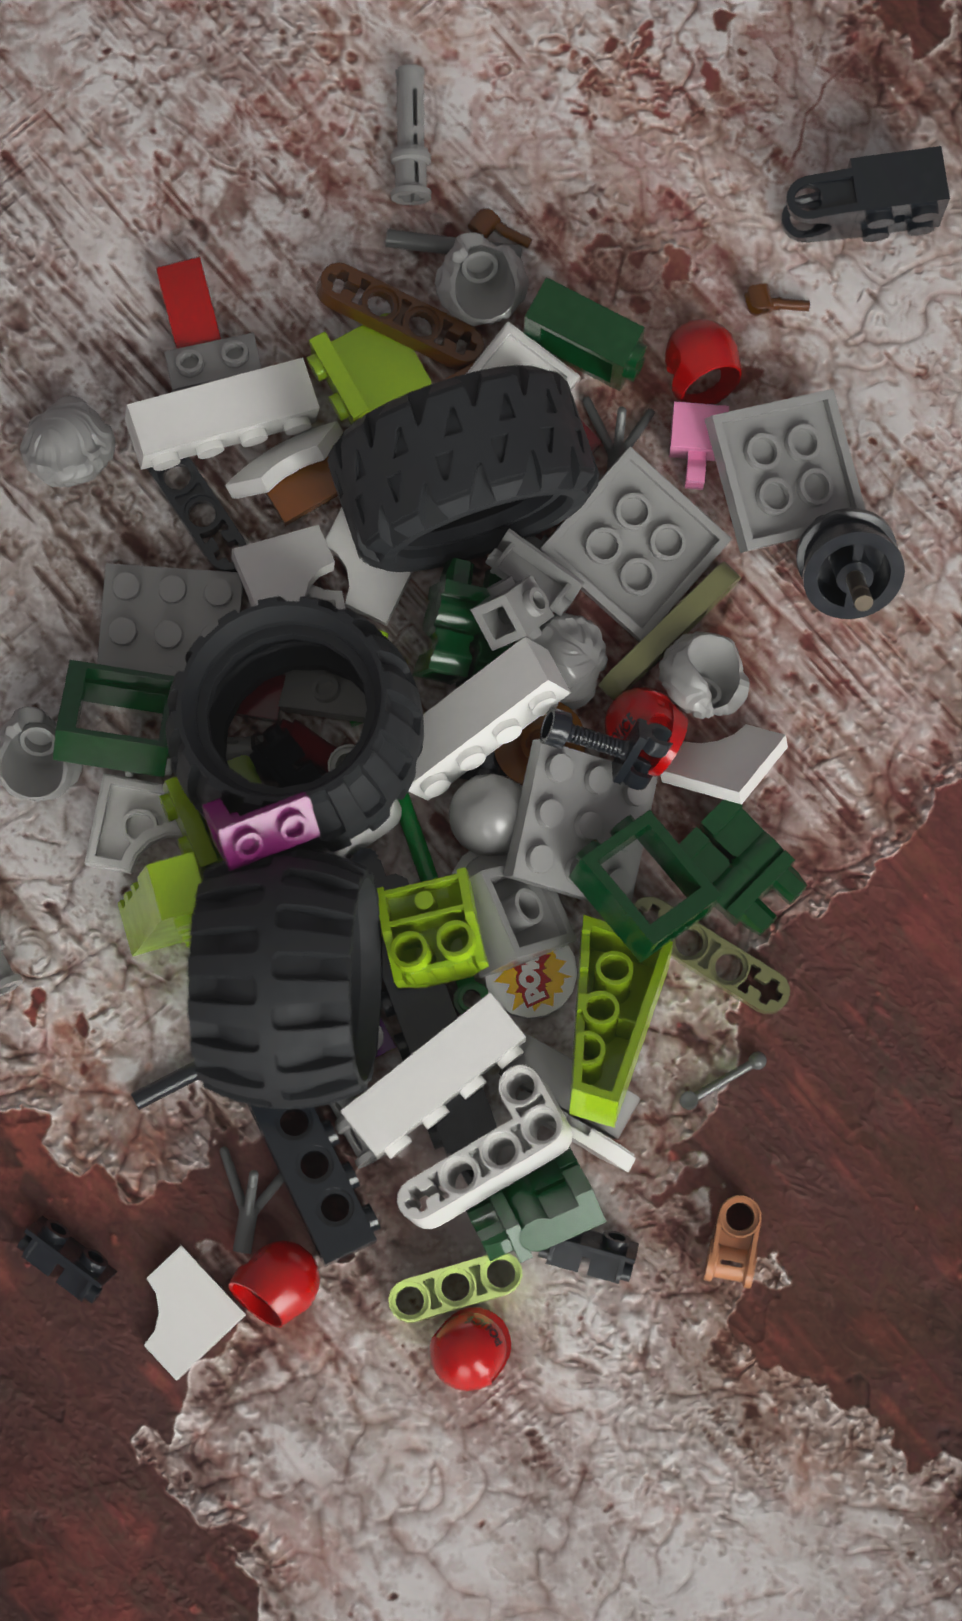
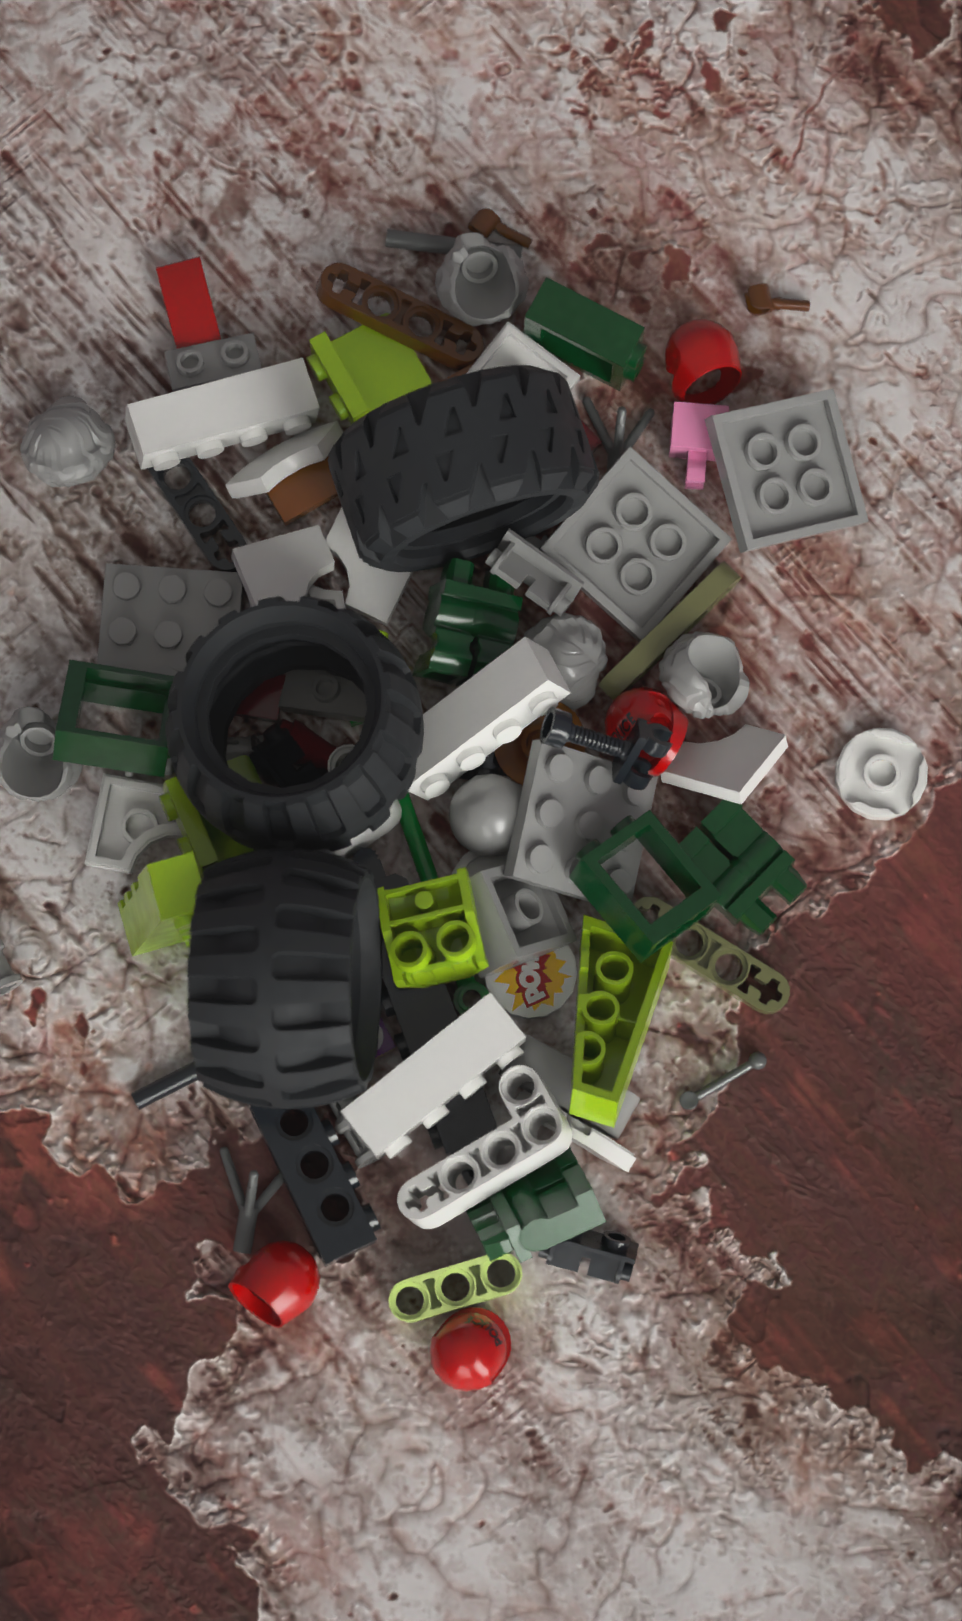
black hinge [17,1216,117,1304] -> none
white tile [144,1246,246,1380] -> none
magenta bracket [202,793,320,871] -> none
light grey pin [390,64,432,205] -> none
light grey brick [471,575,554,651] -> none
nougat piece [703,1196,762,1289] -> none
black brick [781,146,950,243] -> none
black wheel [796,508,905,619] -> none
none -> white tile [835,728,928,821]

